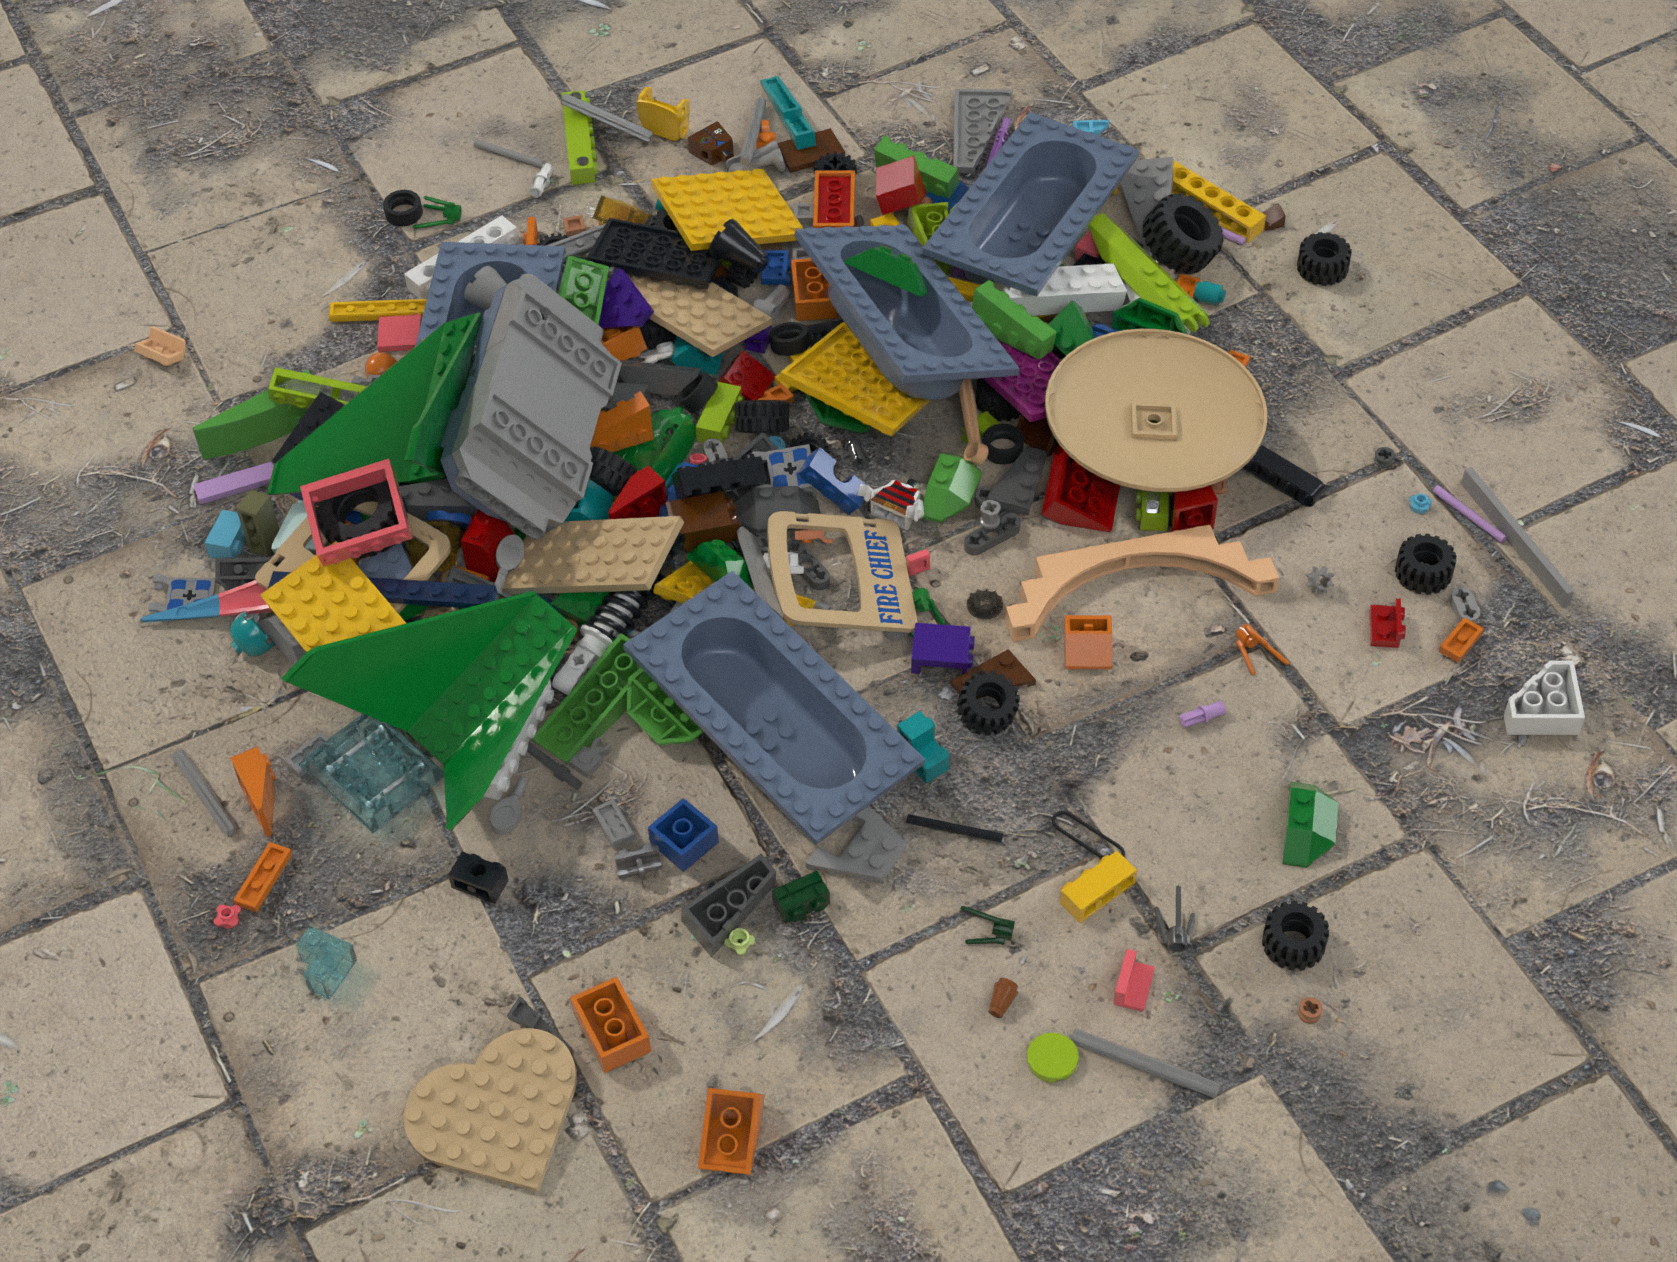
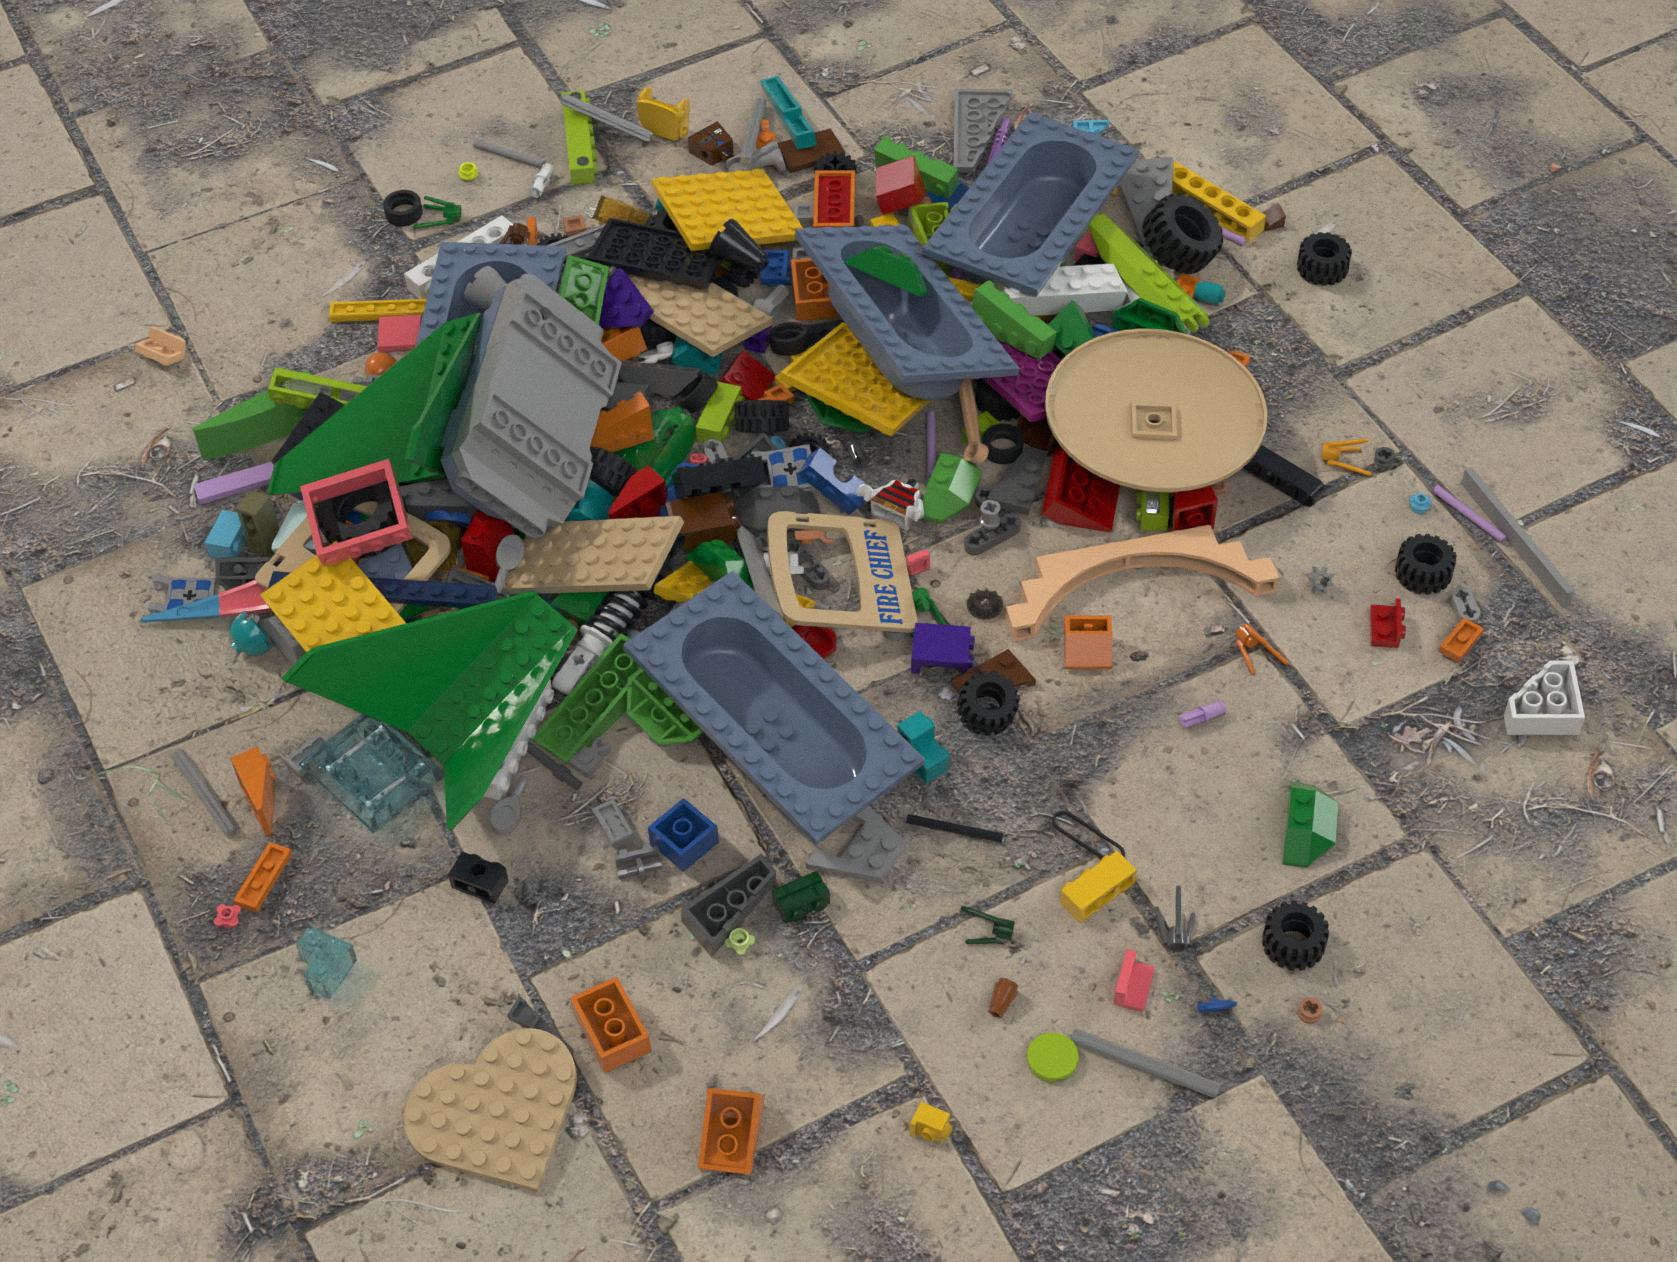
none -> neon yellow plate [458,162,478,181]
none -> reddish brown plant [499,223,531,245]
none -> red bracket [791,625,837,659]
none -> yellow brick [910,1102,953,1143]
none -> lavender bar [927,411,936,480]
none -> blue helmet [1197,997,1237,1013]
none -> light orange plant [1322,438,1371,476]

